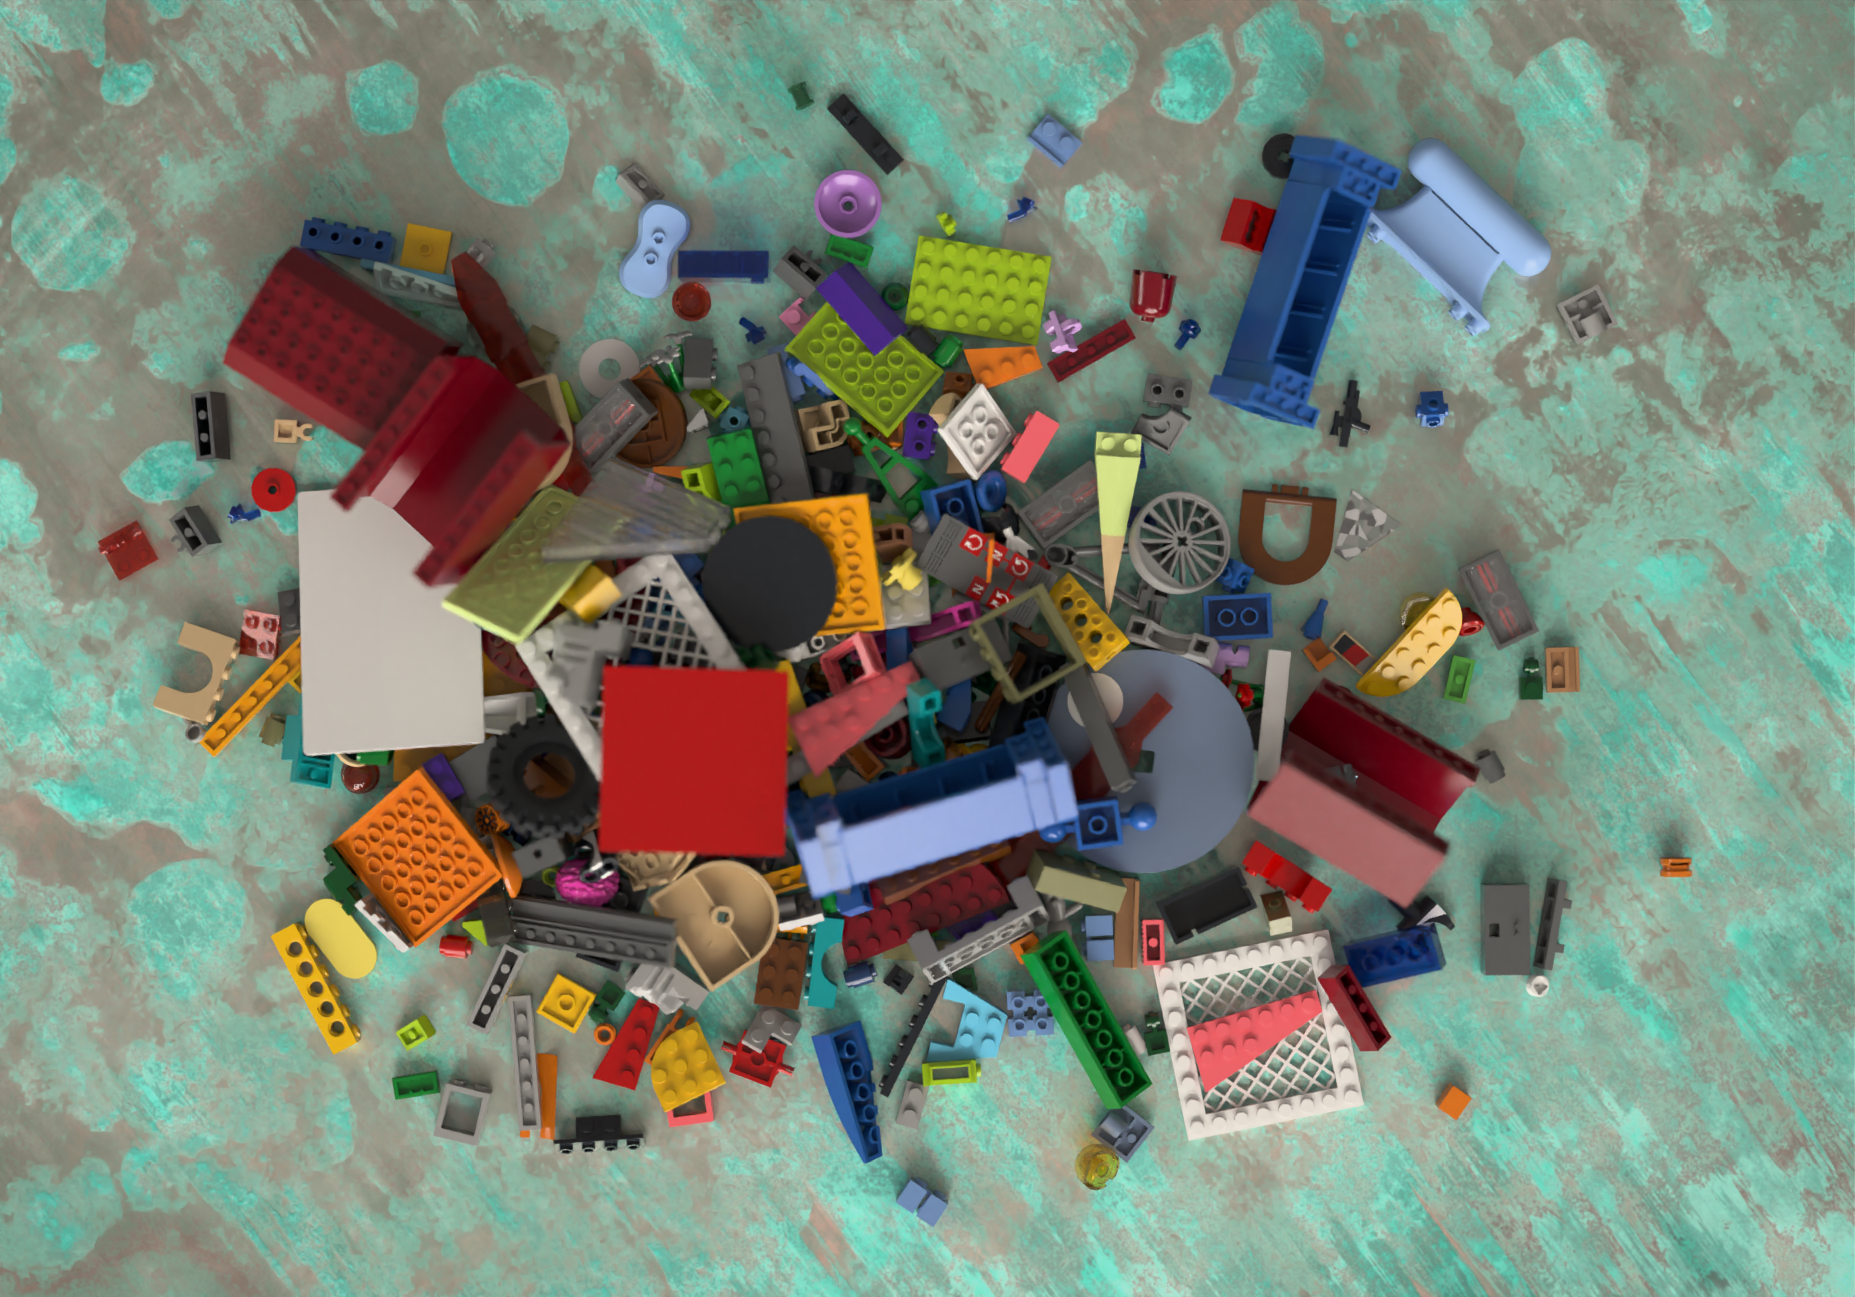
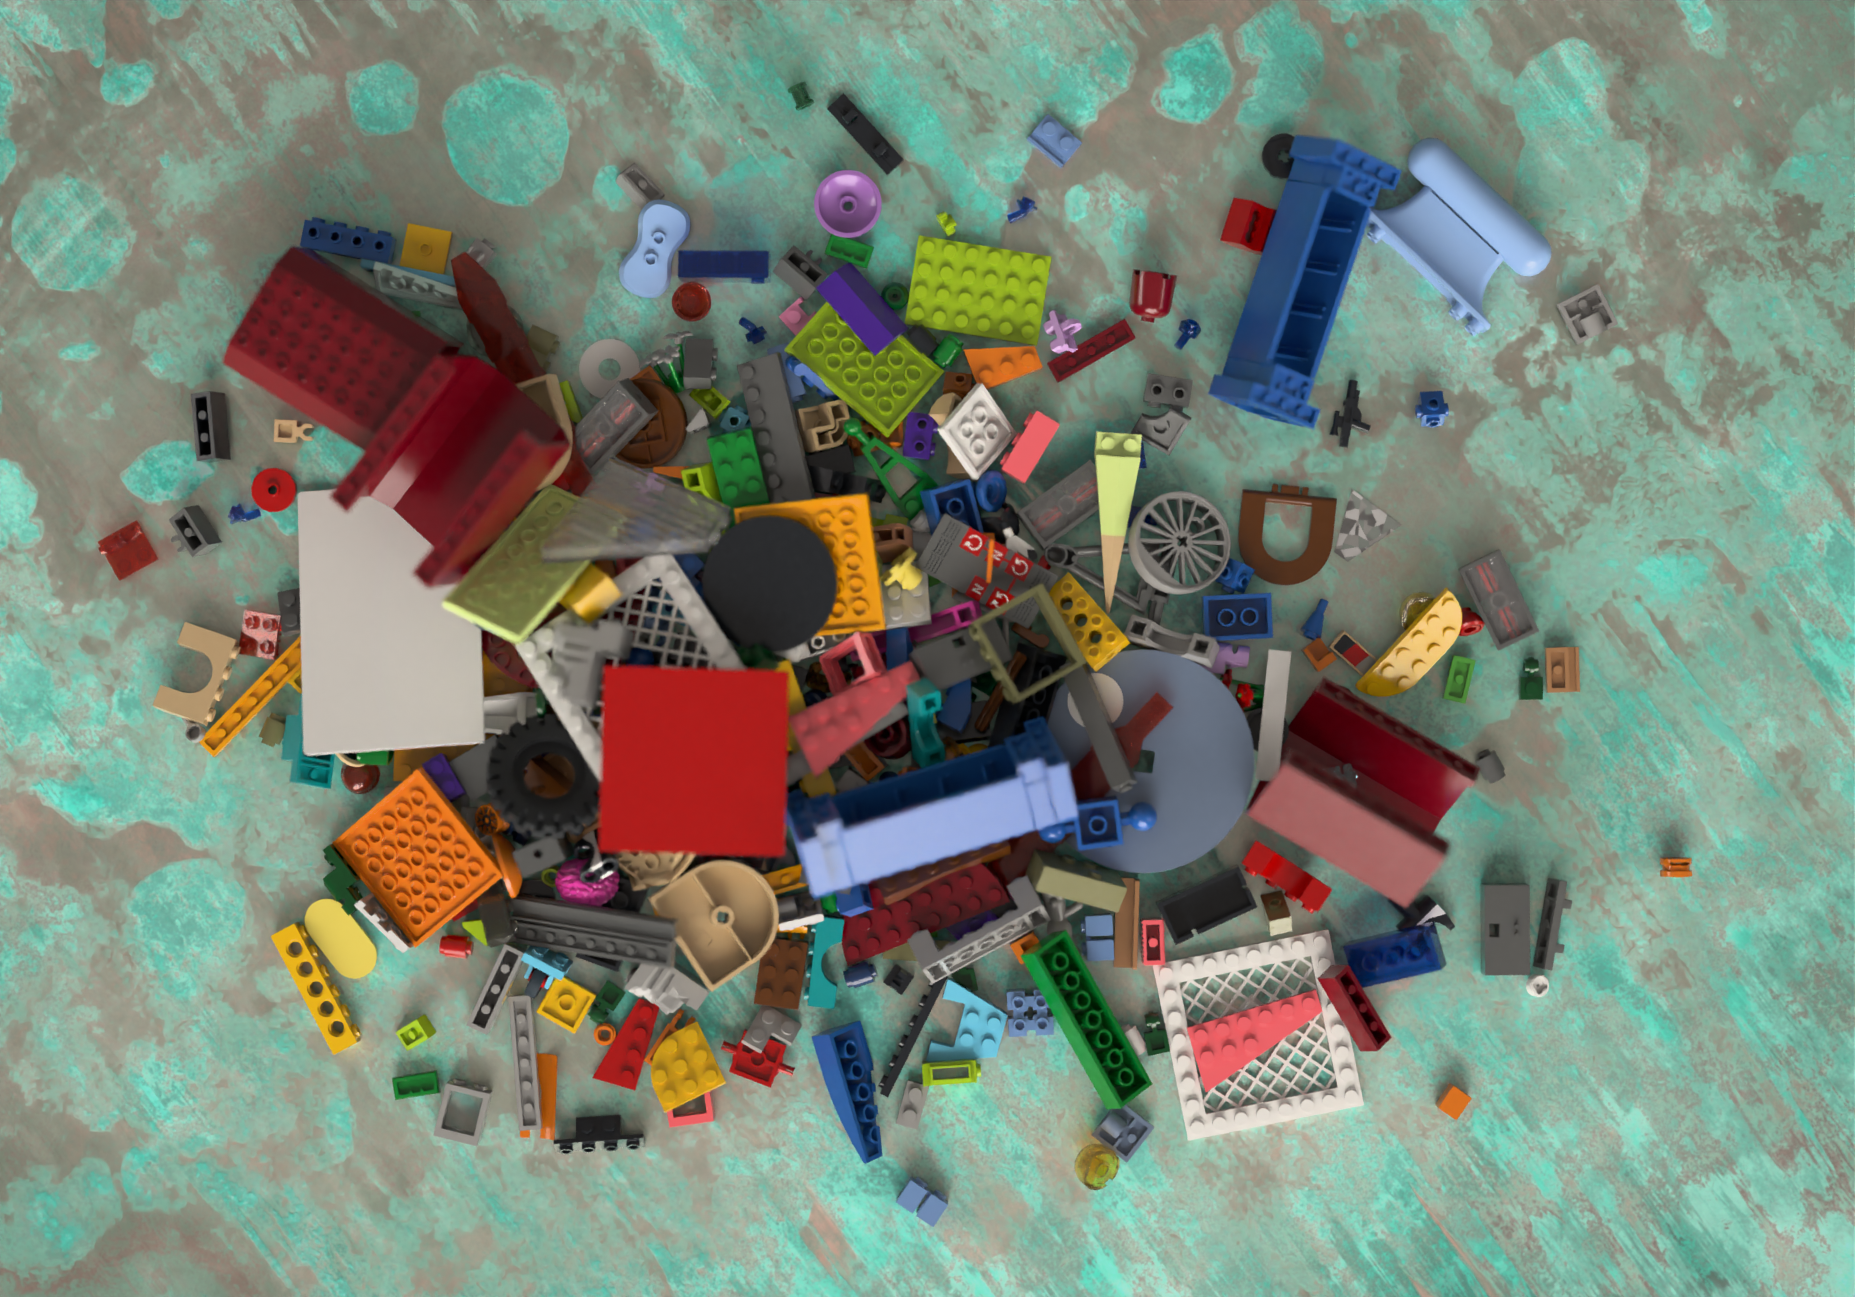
none -> medium azure plate [521,945,573,998]

